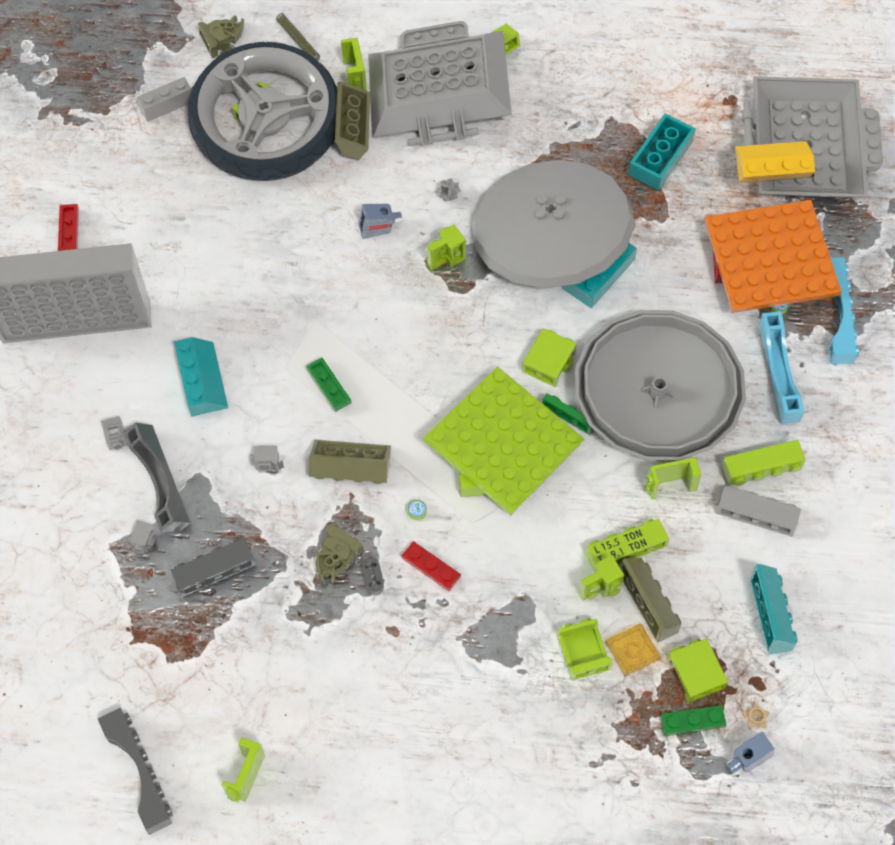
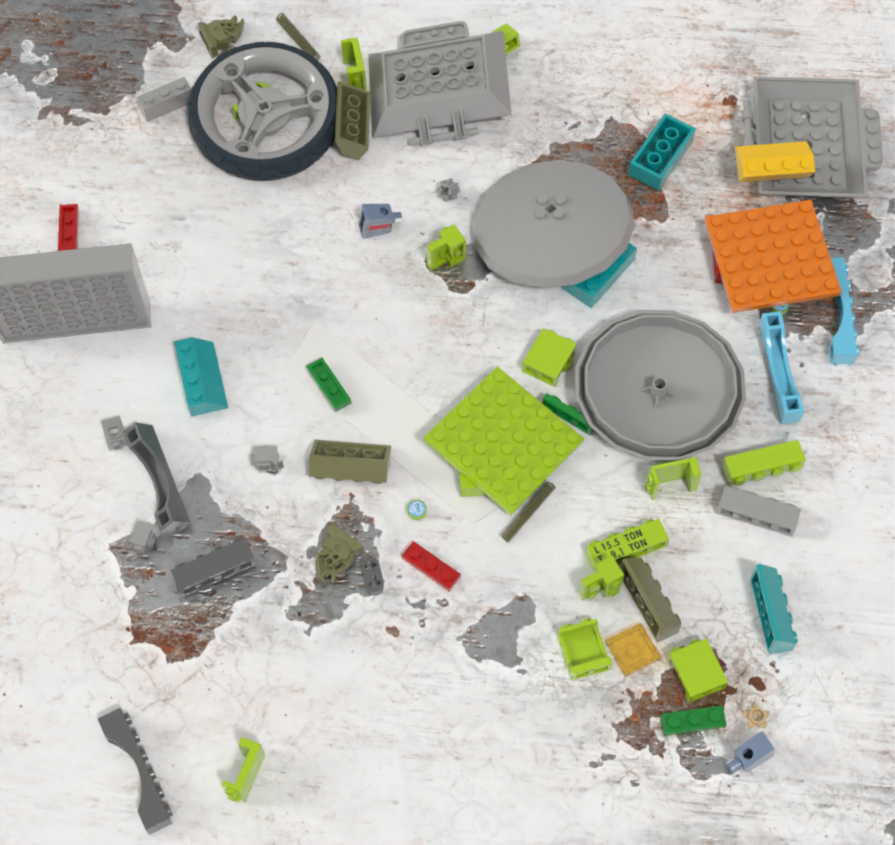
none -> olive piece [501,482,556,543]

